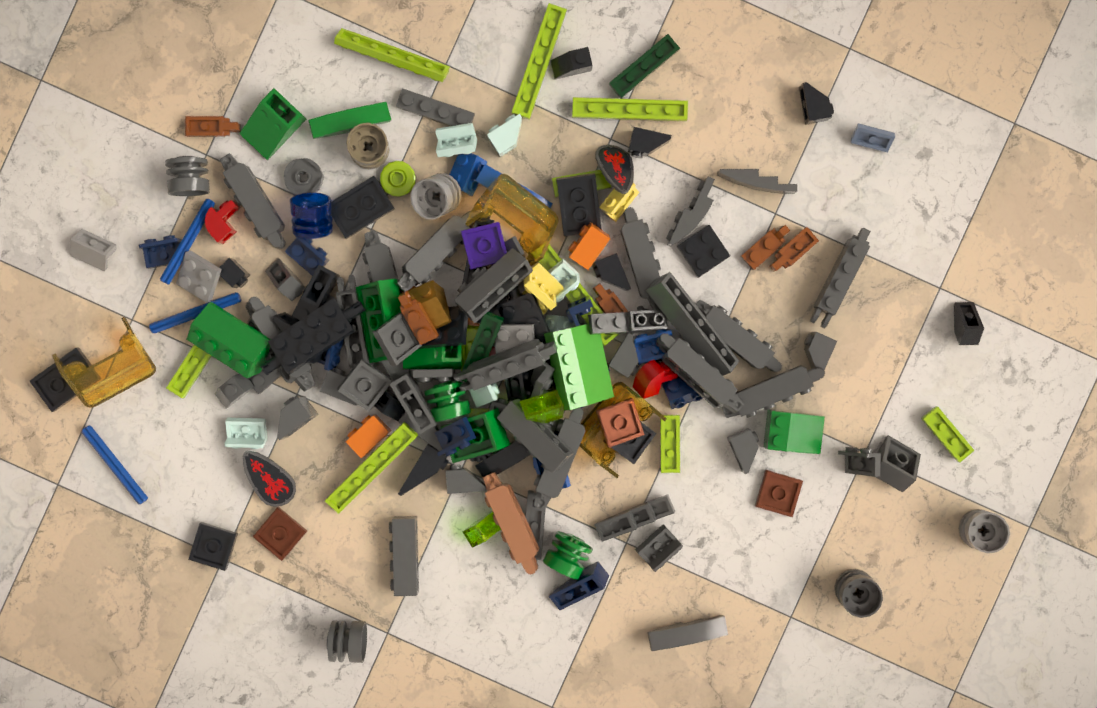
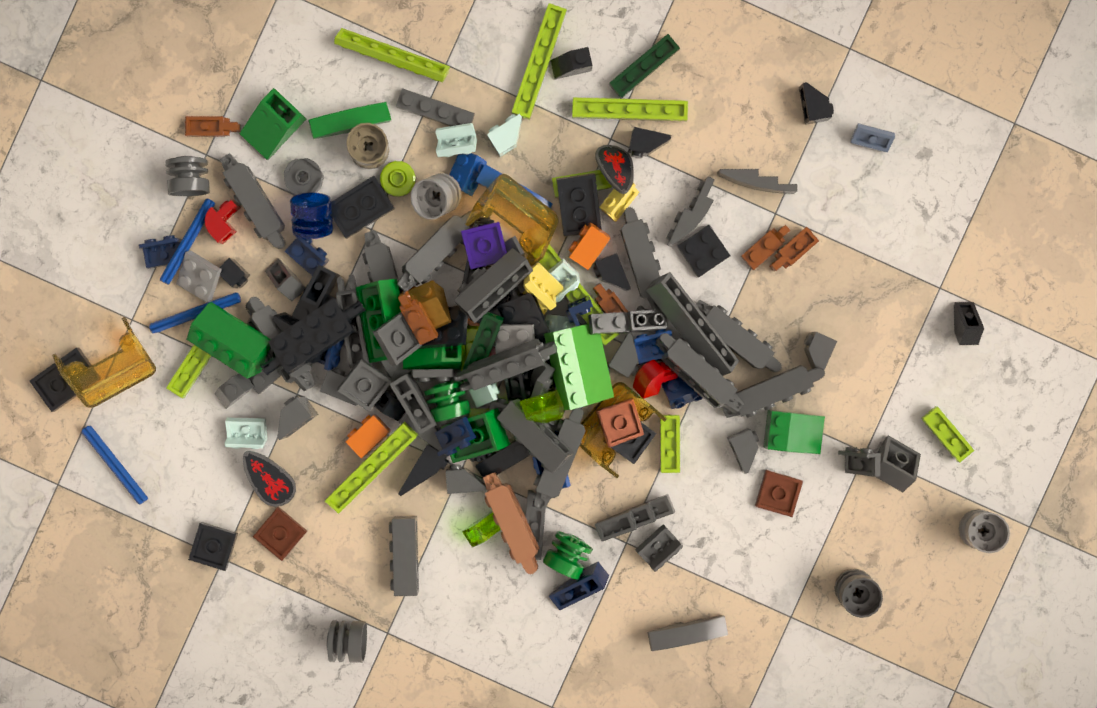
light grey panel [70,229,116,271] -> none
dark grey hinge [810,228,871,329] -> none

